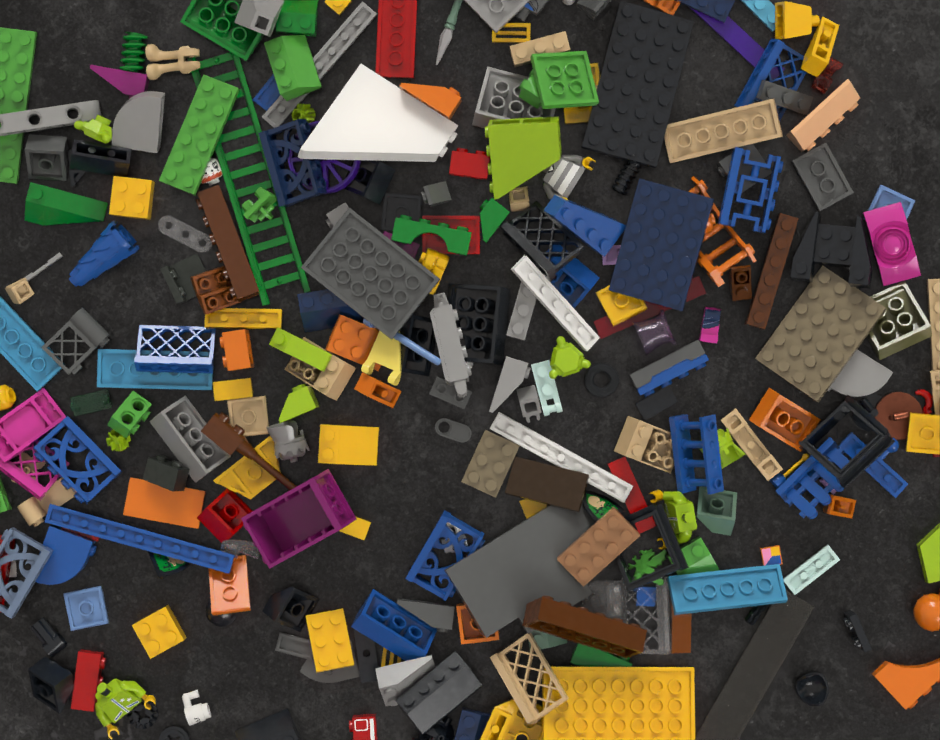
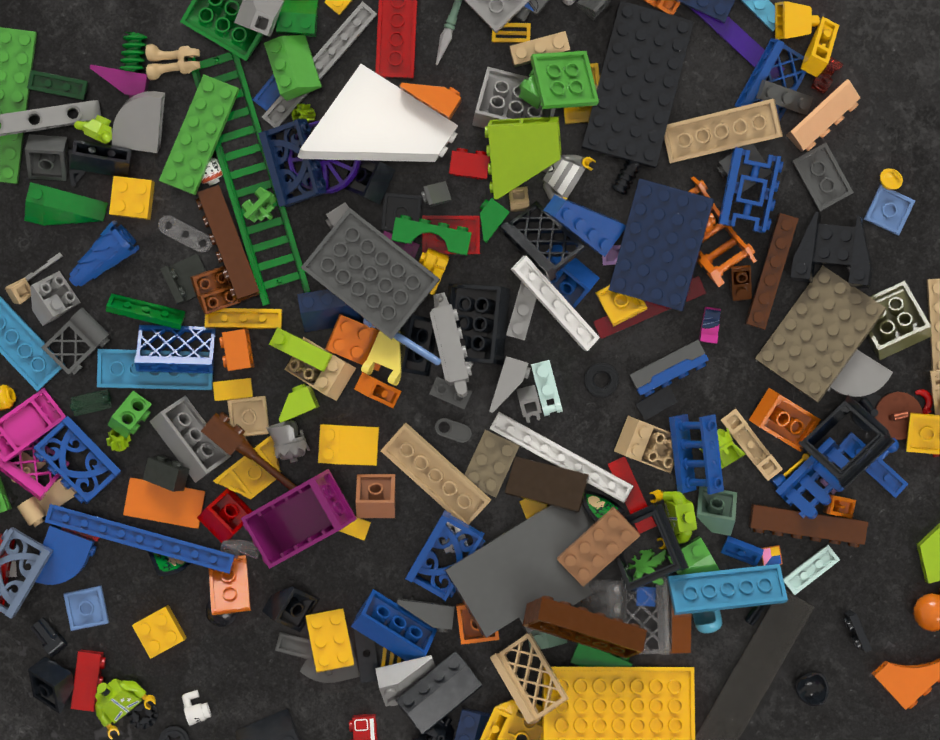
lime rock [549,336,591,379] -> none
clear purple hat [633,309,677,355] -> none
dark pink slope [863,202,921,286] -> none
none -> dark green plate [27,70,88,101]
none -> light grey slope [30,271,81,326]
none -> green plate [106,293,186,330]
none -> nougat slope [356,474,395,518]
none -> tan plate [381,423,491,525]
none -> medium azure helmet [692,610,722,633]
none -> blue plate [720,536,764,566]
none -> reddish brown brick [748,504,868,547]
none -> yellow hat [880,168,903,190]

